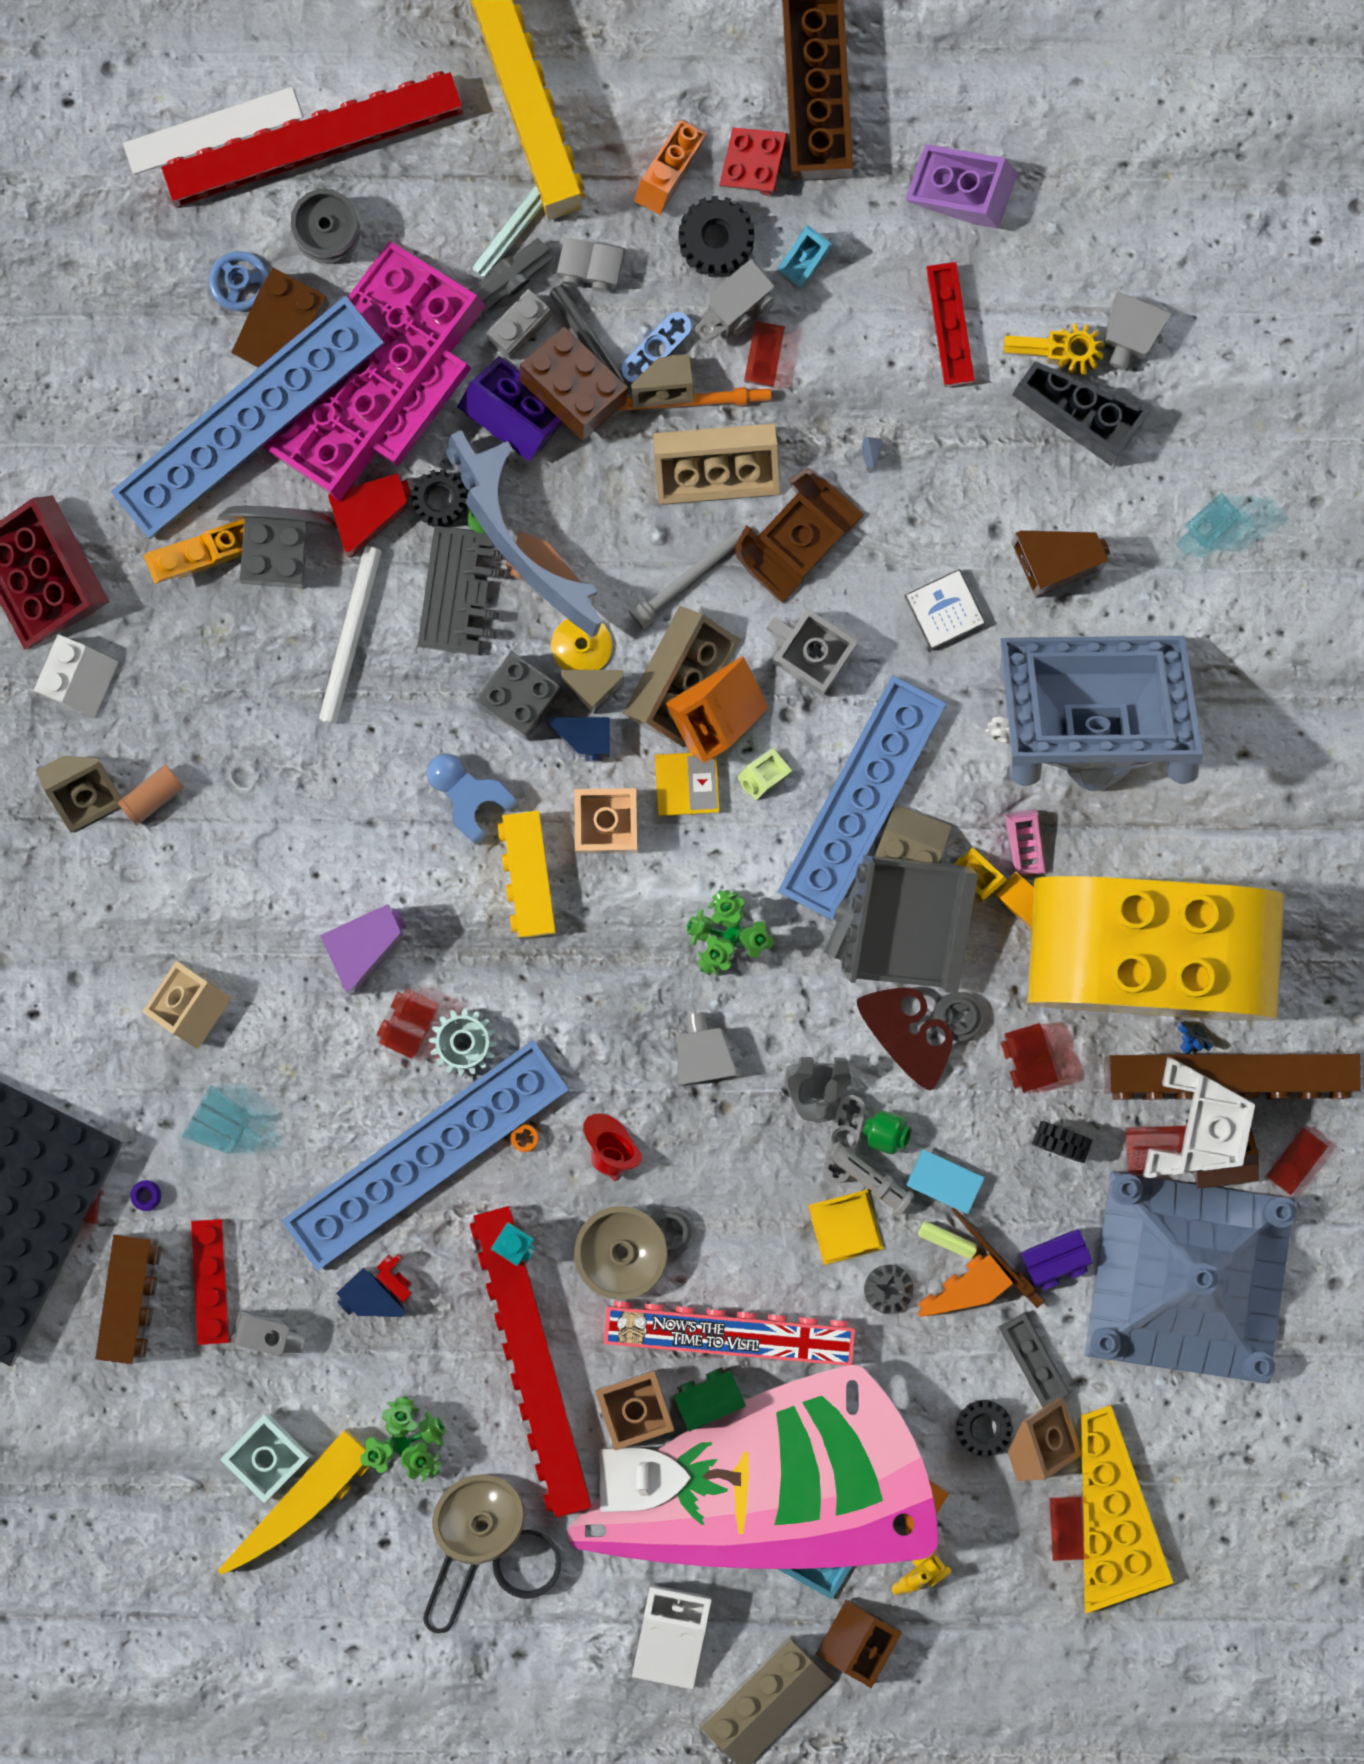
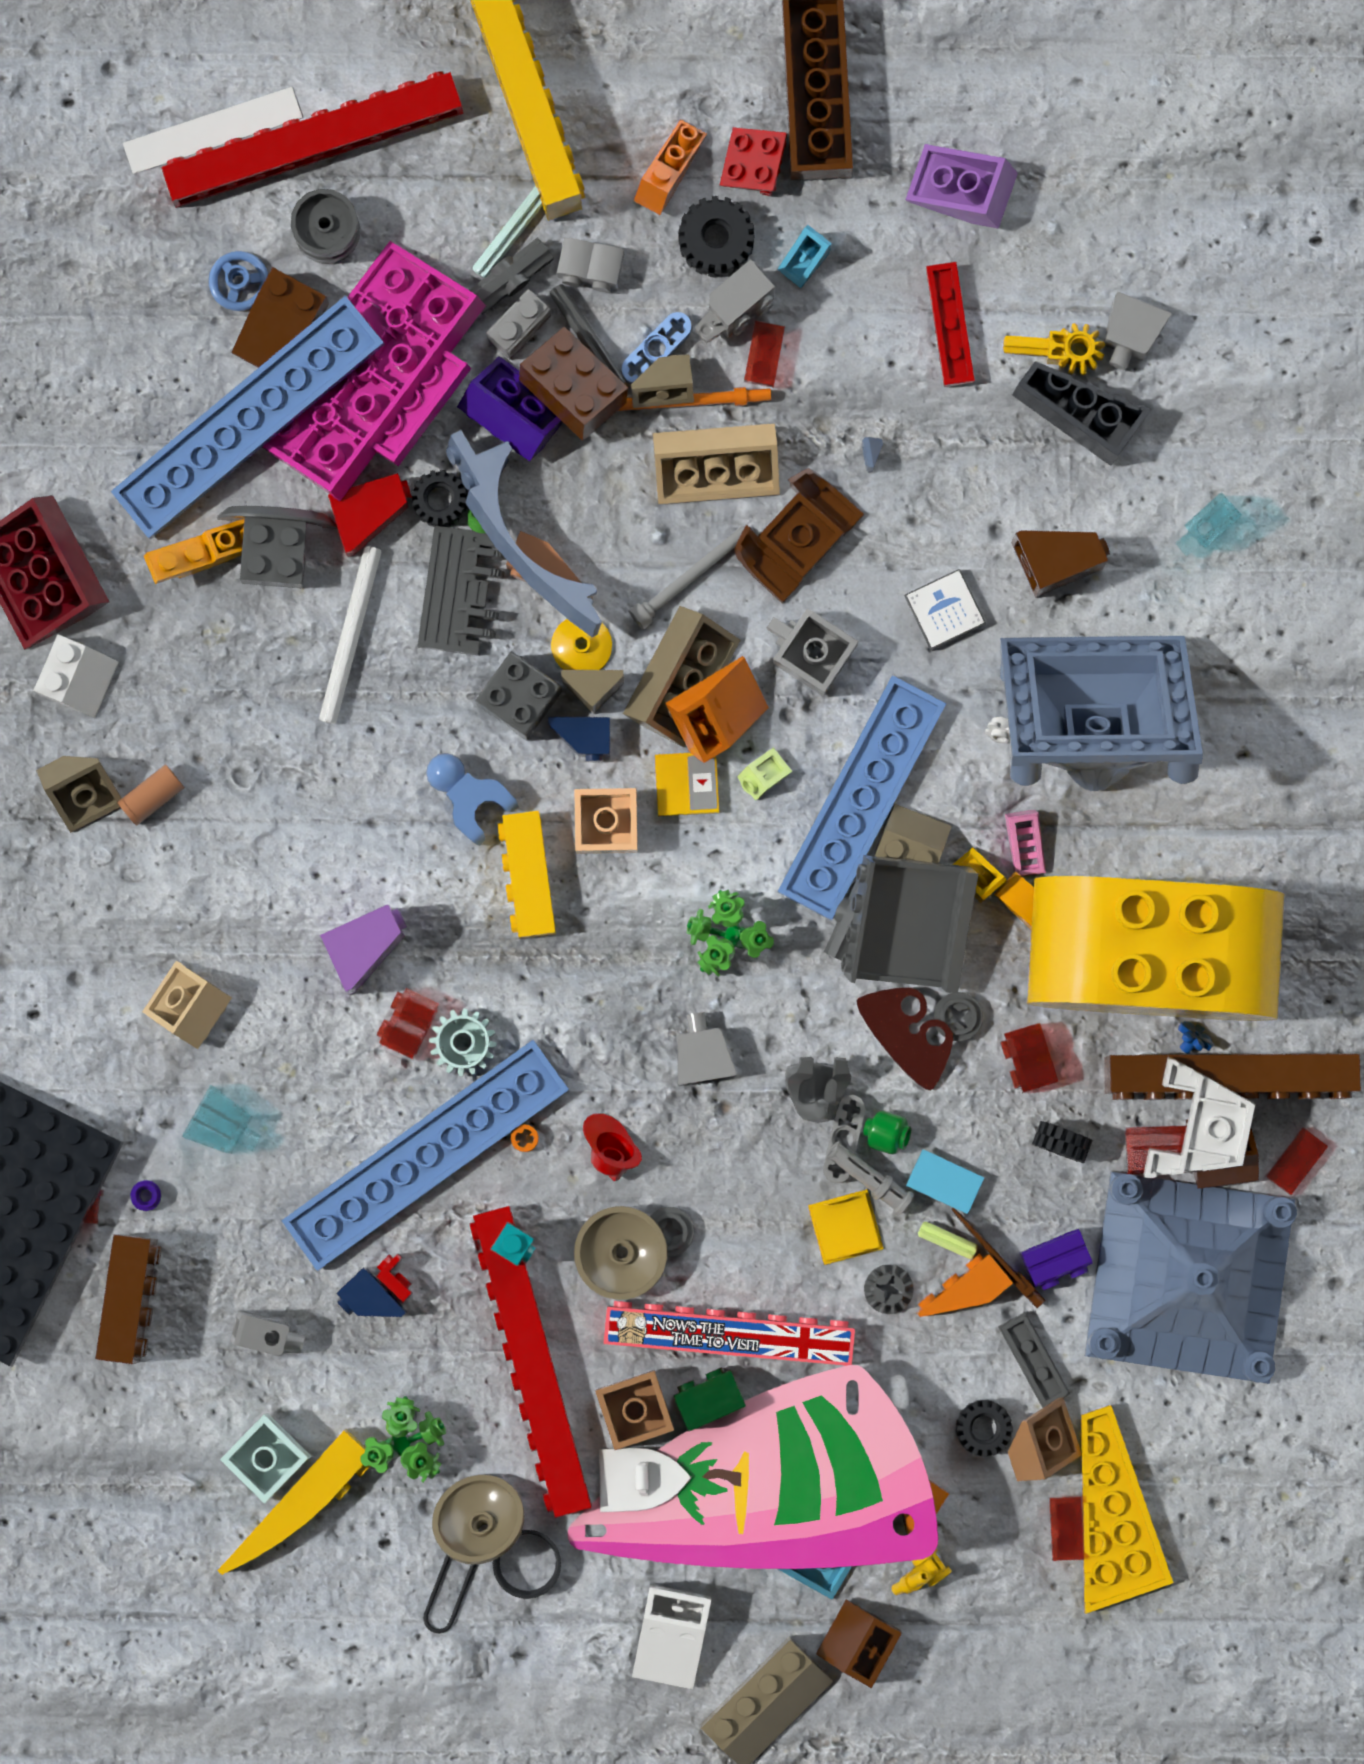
red plate [191,1219,230,1345] -> none

